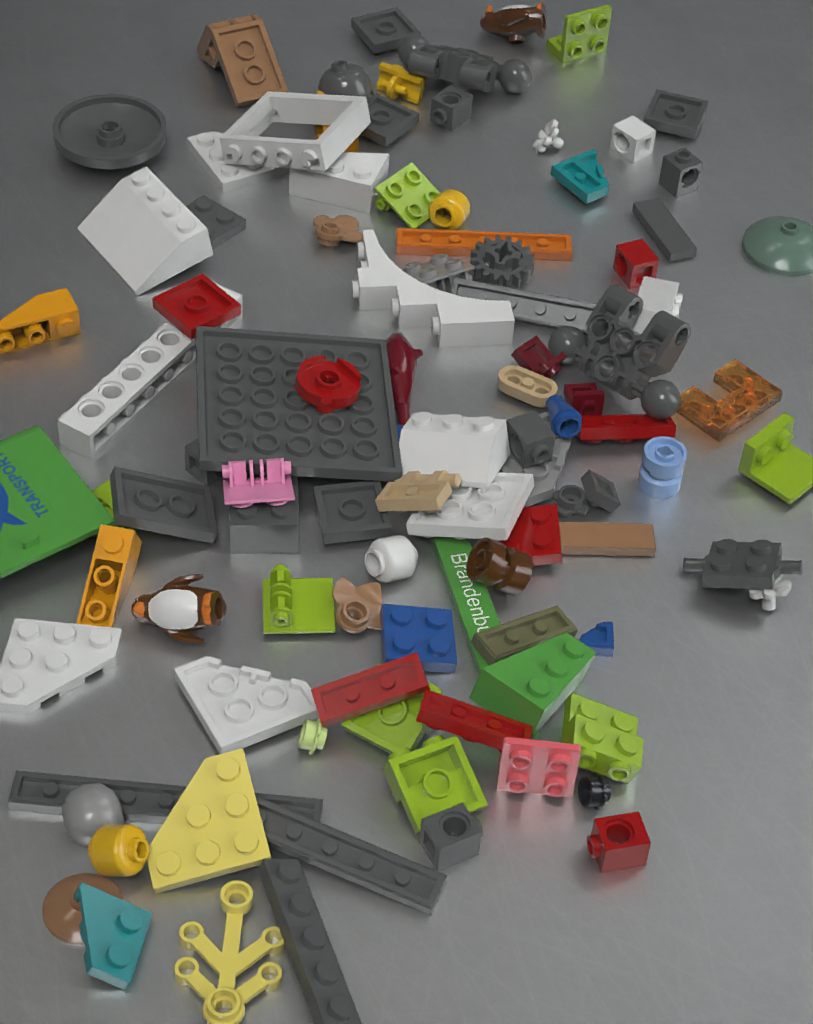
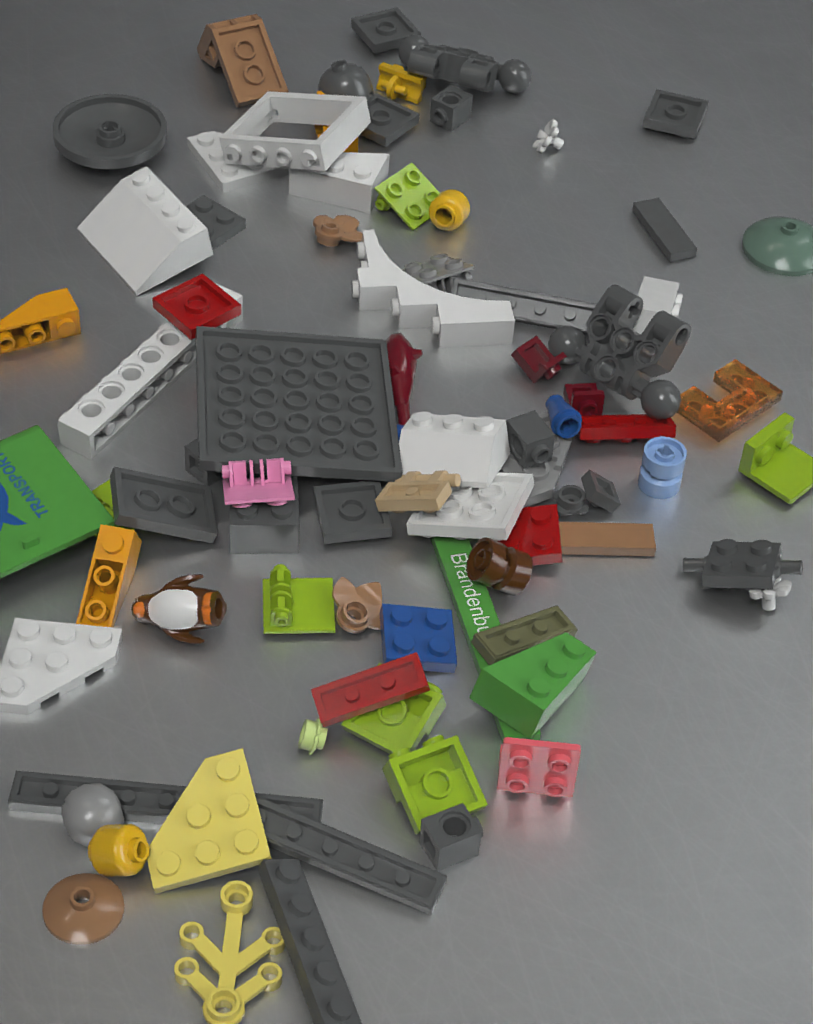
teal wing [74,882,153,990] -> none
white plate [174,656,319,754] -> none
red plate [294,355,361,414] -> none
white head [365,535,418,583] -> none
orange tile [396,228,573,261] -> none
red plate [416,689,533,753] -> none
dark grey gear [470,235,535,288] -> none
reddish brown animal [480,3,547,44] -> none
tan plate [497,365,558,408] -> none
lime bracket [546,5,612,64] -> none
teal wing [551,149,609,204] -> none
lime plate [561,693,643,784] -> none
black plate [578,772,611,810] -> none
blue tile [579,622,614,657] -> none
red brick [586,811,651,873] -> none
white brick [610,115,656,163] -> none
red brick [613,239,659,289] -> none
dark grey brick [659,148,703,198] -> none

